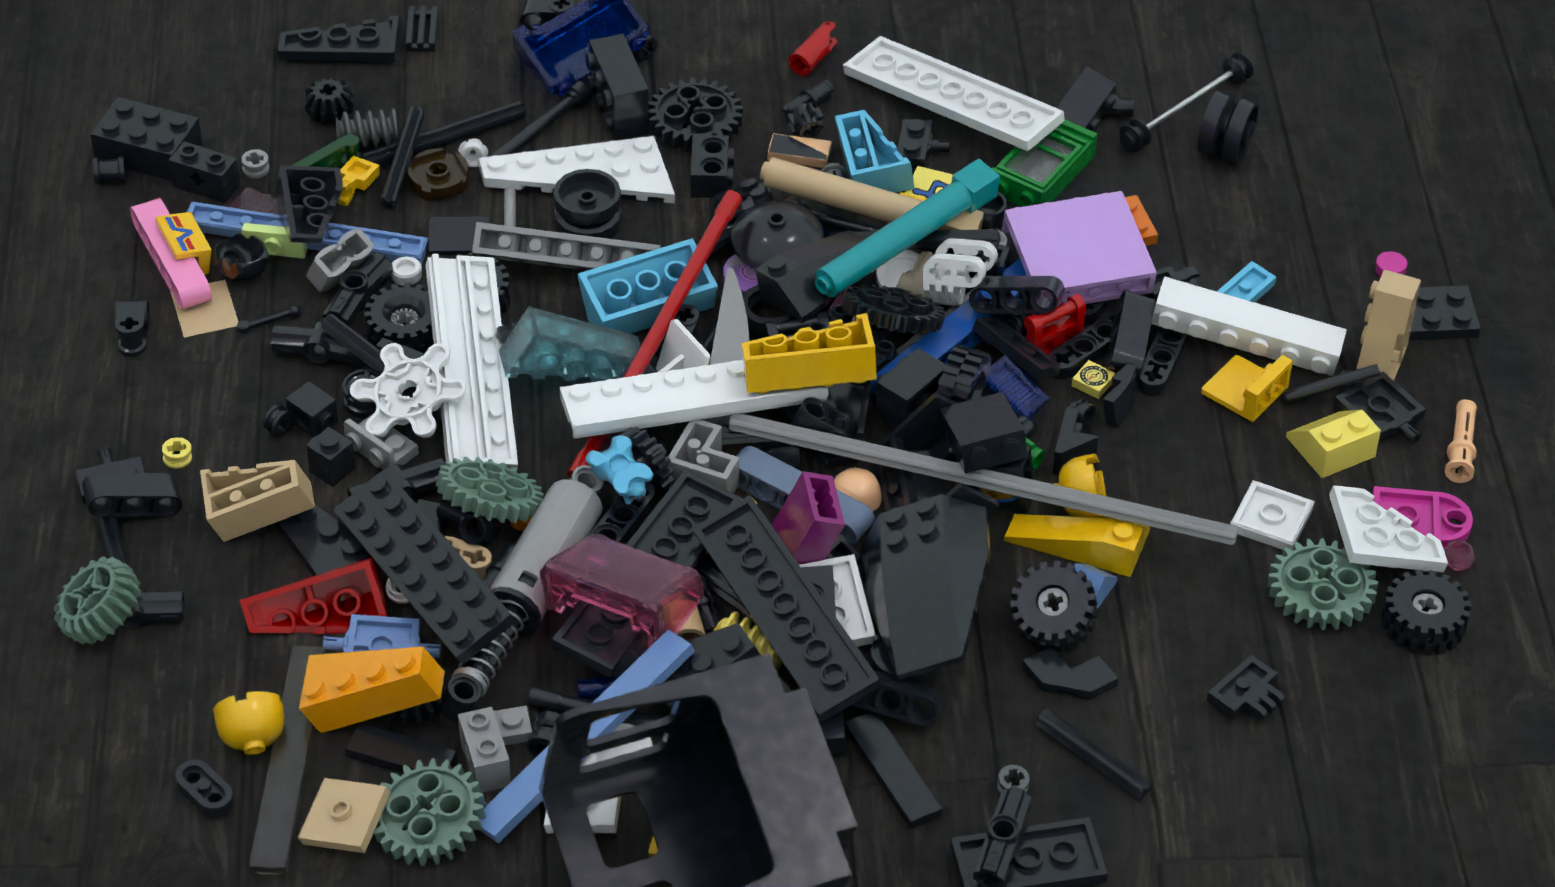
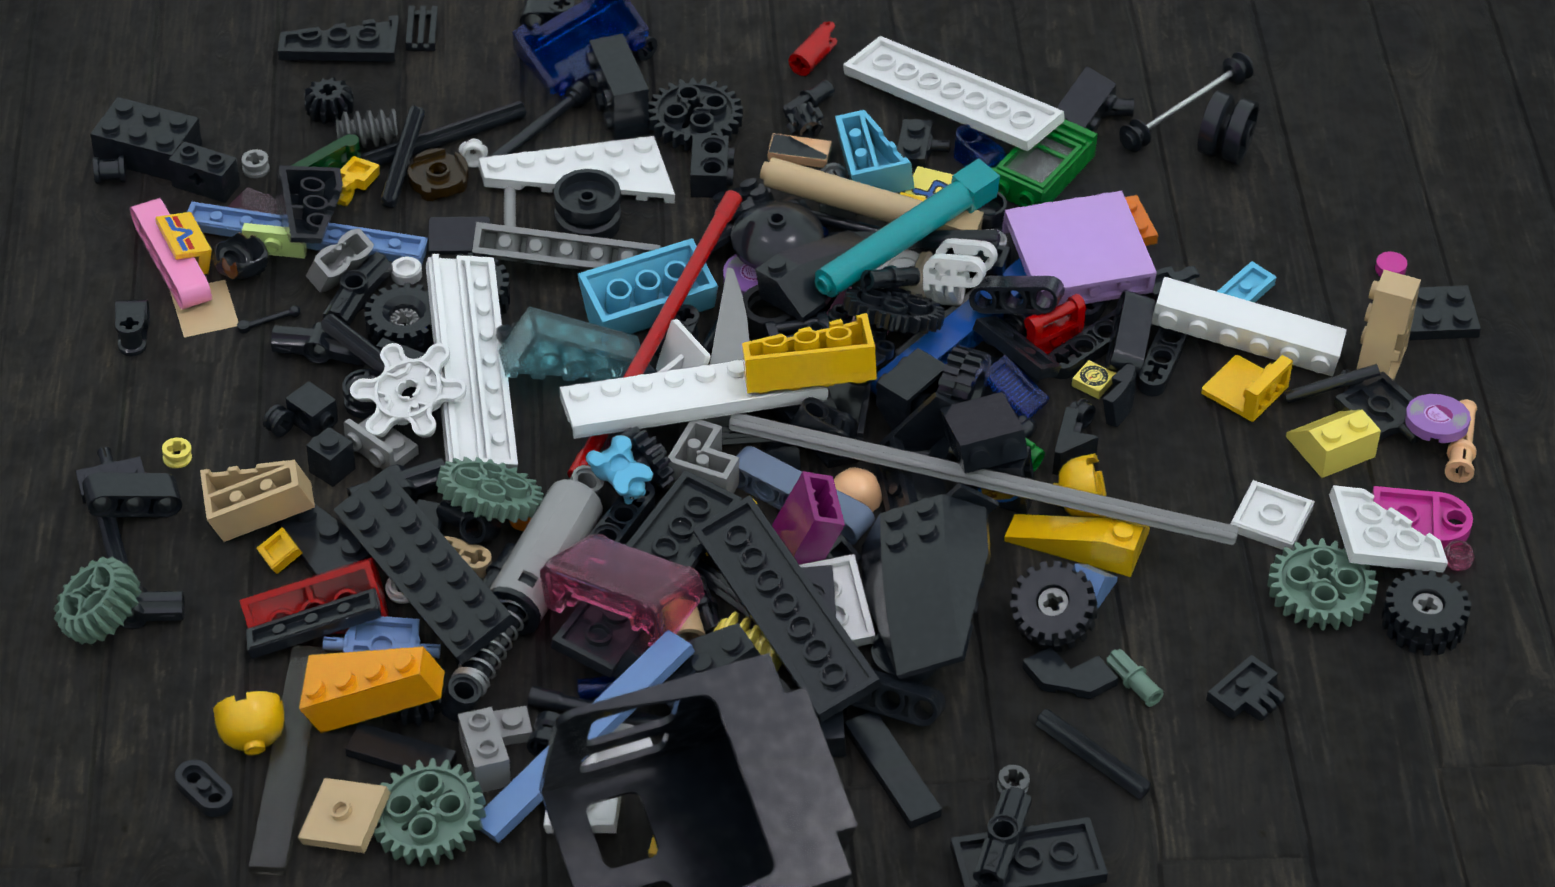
none -> black tile [246,588,382,659]
none -> yellow tile [257,527,303,574]
none -> black pin [860,265,921,291]
none -> clear blue piece [953,124,1007,168]
none -> sand green axle [1106,649,1164,707]
none -> medium lavender tile [1405,394,1471,443]

